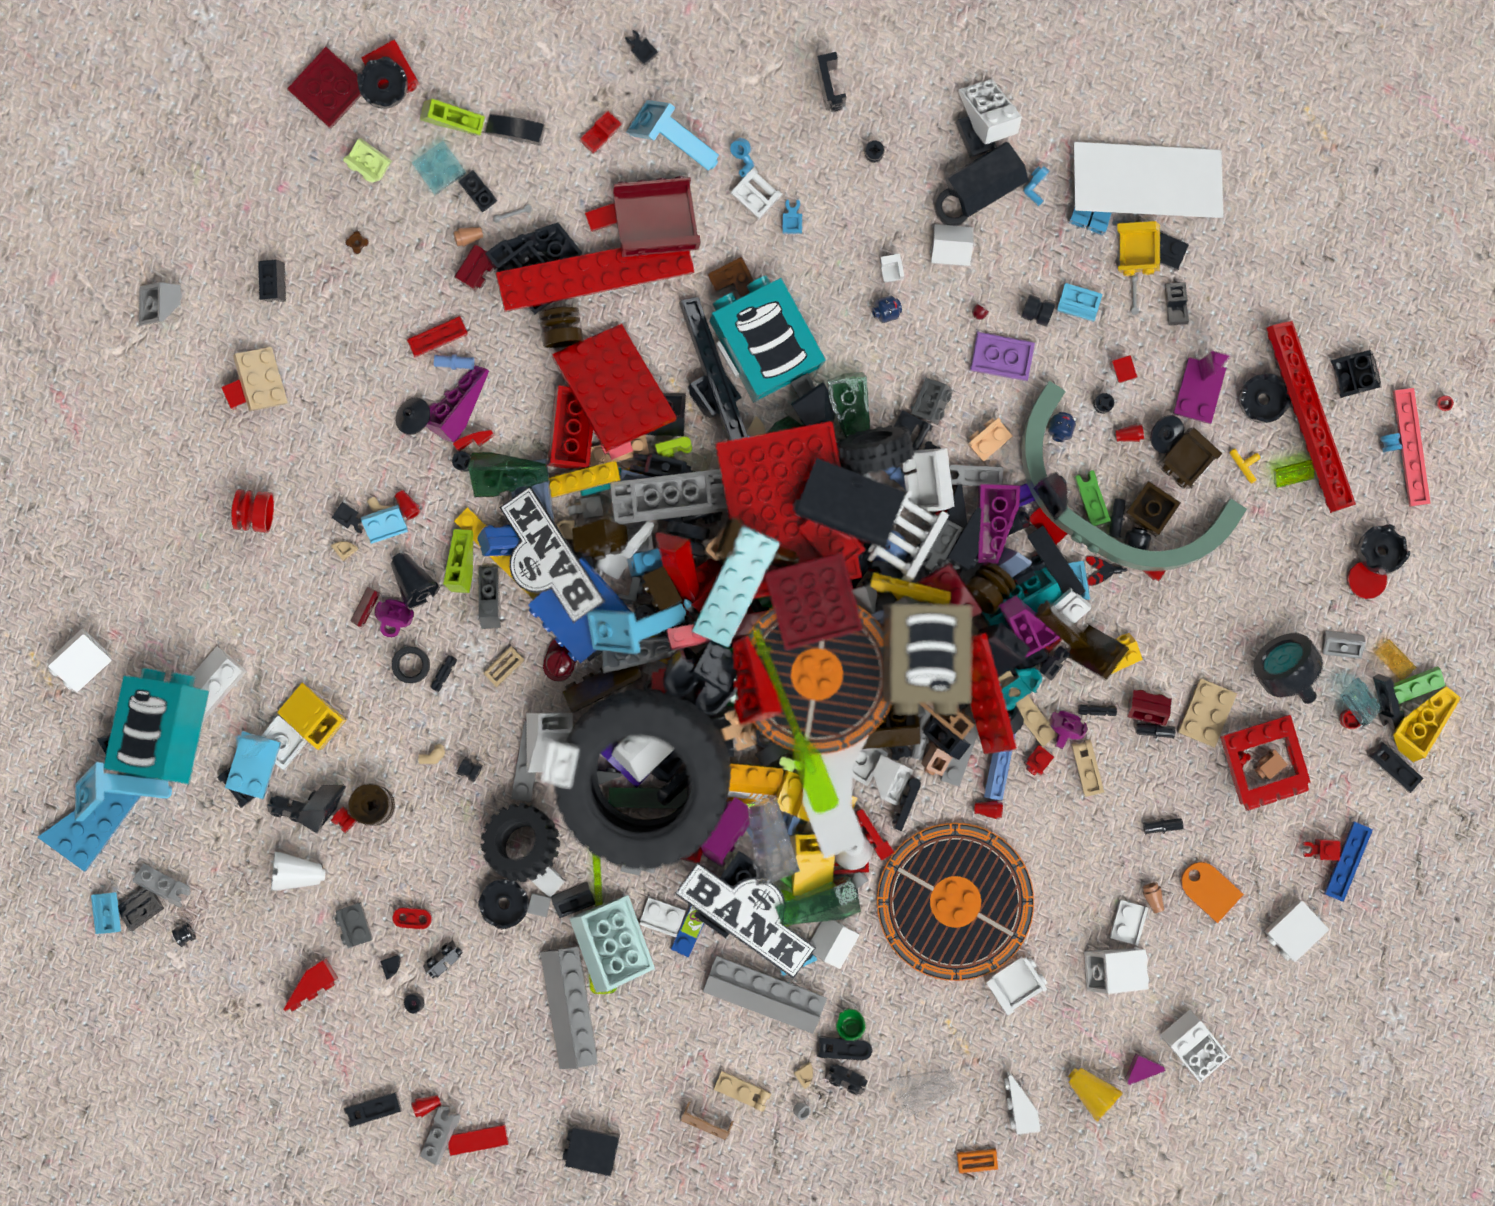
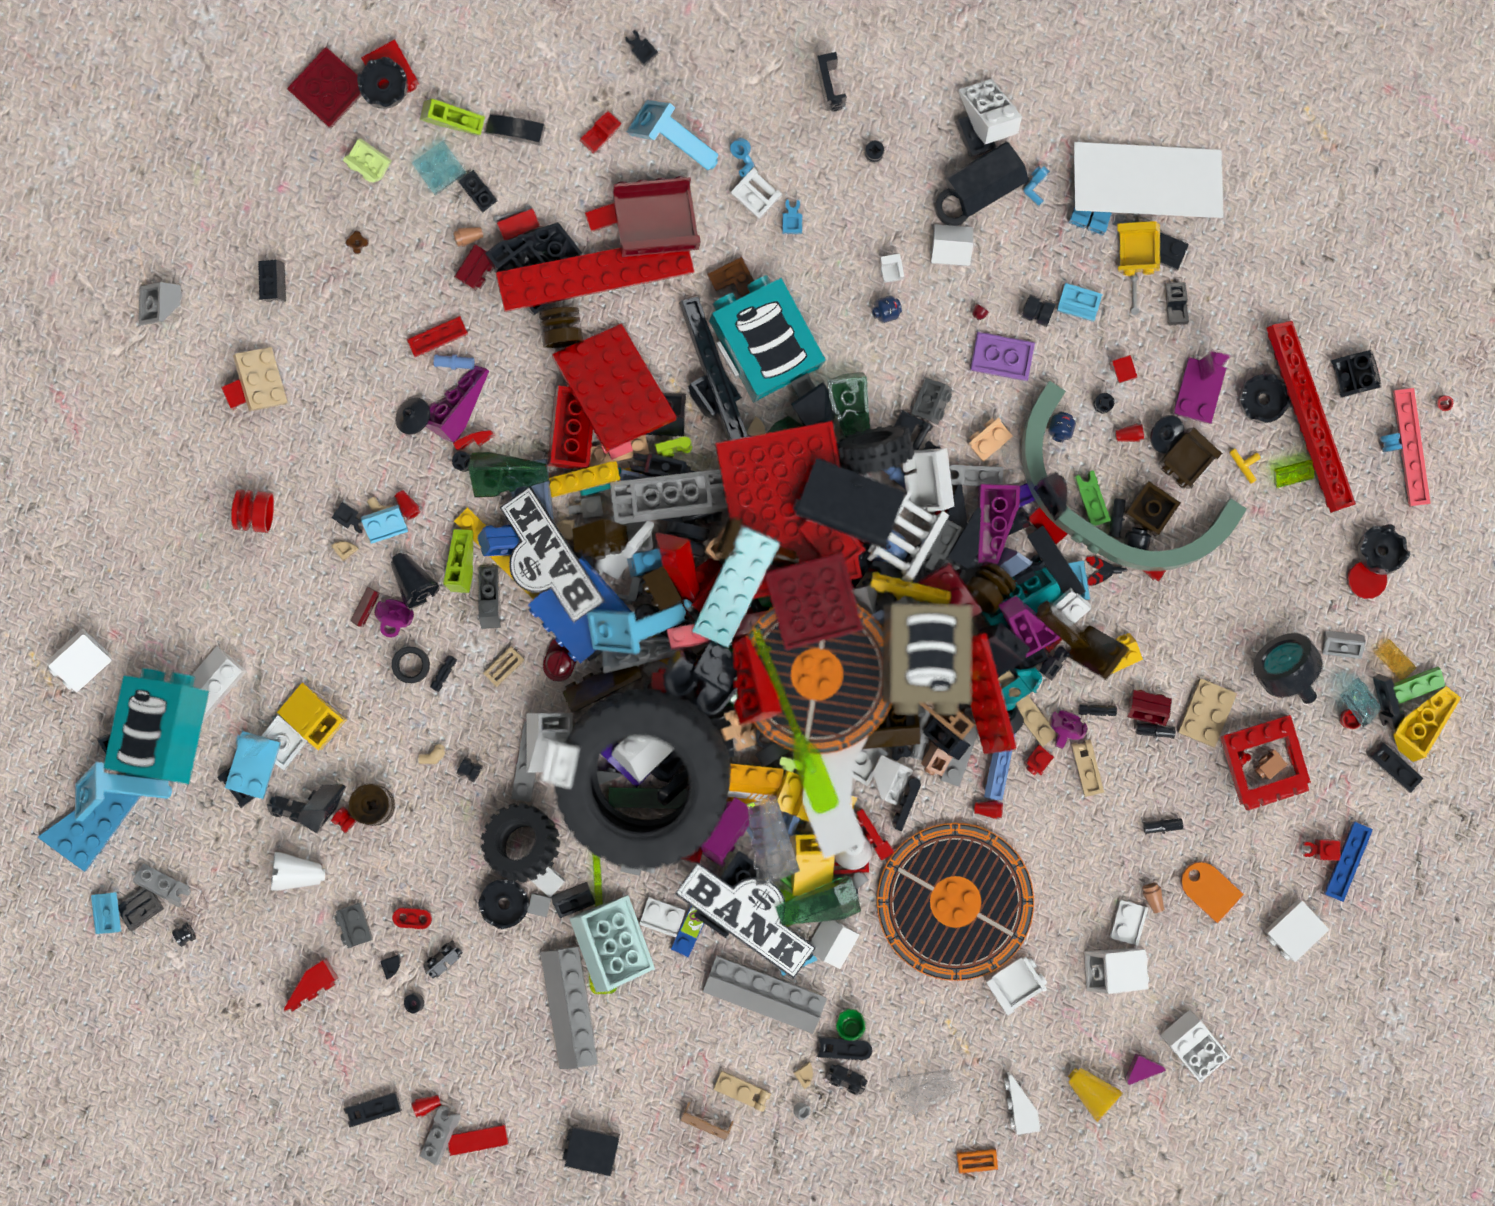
none -> red tile [497,208,540,240]

